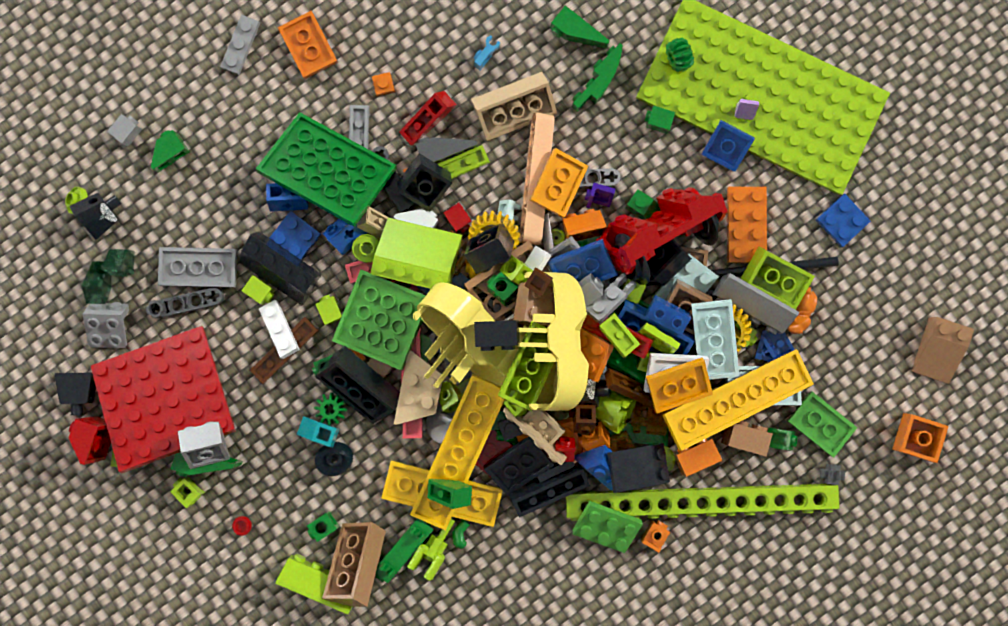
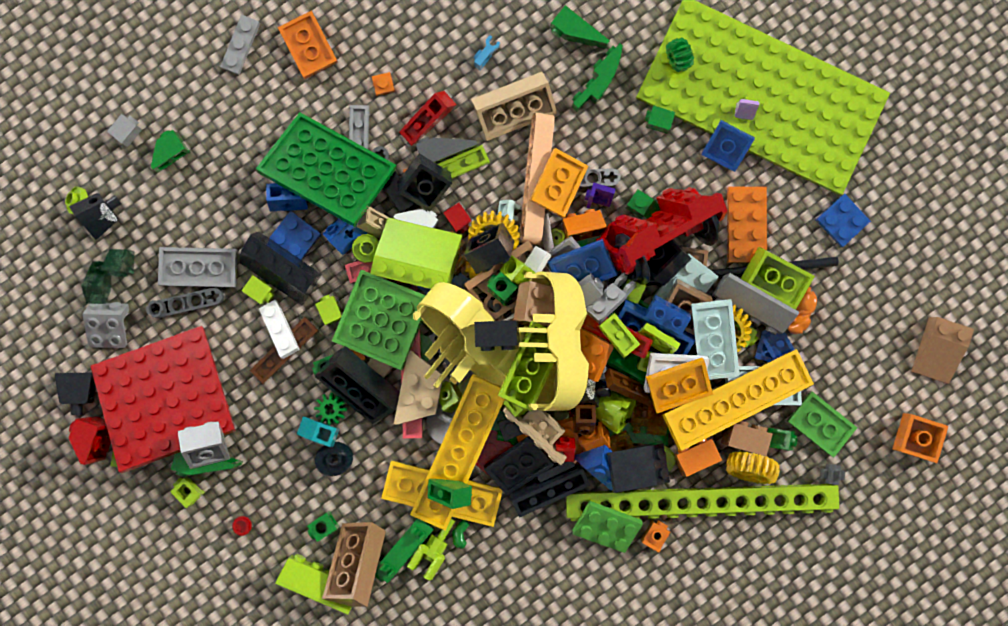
reddish brown plate [524,267,553,296] -> none
none -> yellow gear [726,451,780,484]

